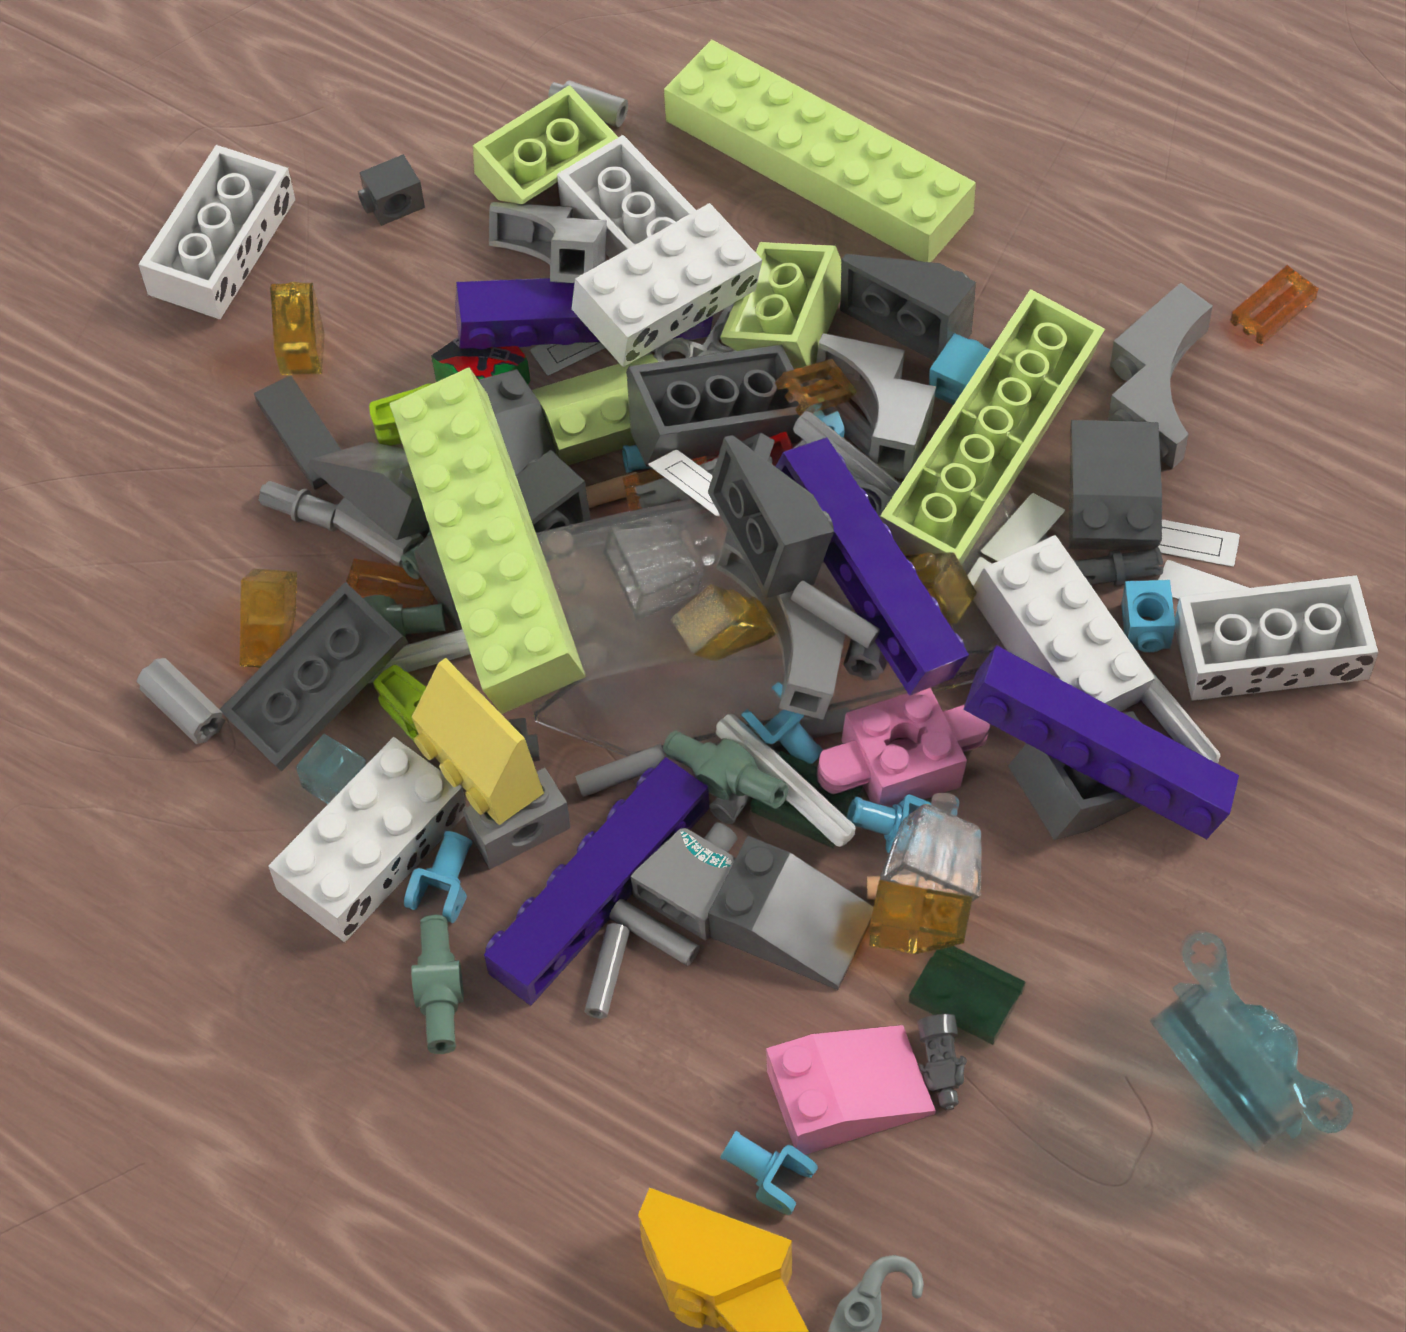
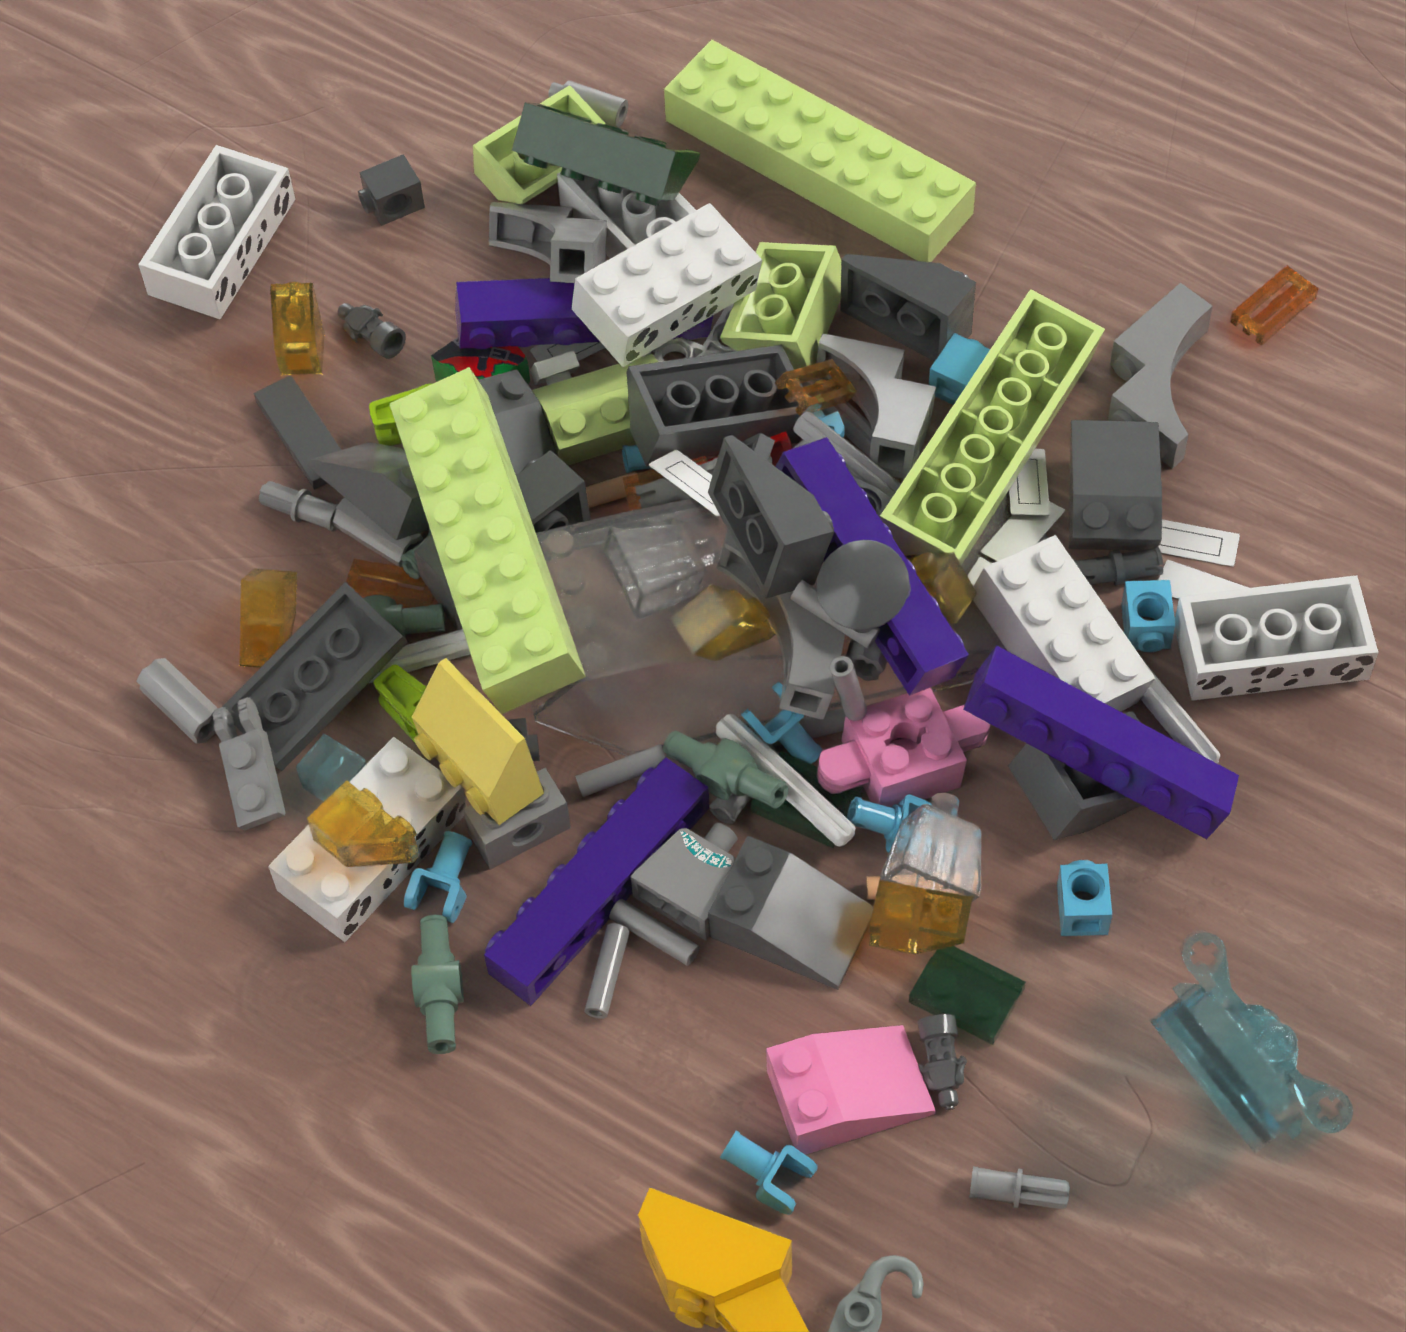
none -> light grey hinge [212,697,286,830]
none -> clear yellow slope [307,780,419,867]
none -> dark grey piece [338,303,406,359]
none -> wedge [512,102,701,206]
none -> white plate [530,350,580,385]
none -> dark grey dish [817,540,911,633]
none -> light grey piece [830,656,867,721]
none -> light grey axle [969,1166,1070,1209]
none -> white sticker [1009,449,1050,516]
none -> medium azure brick [1057,860,1112,936]

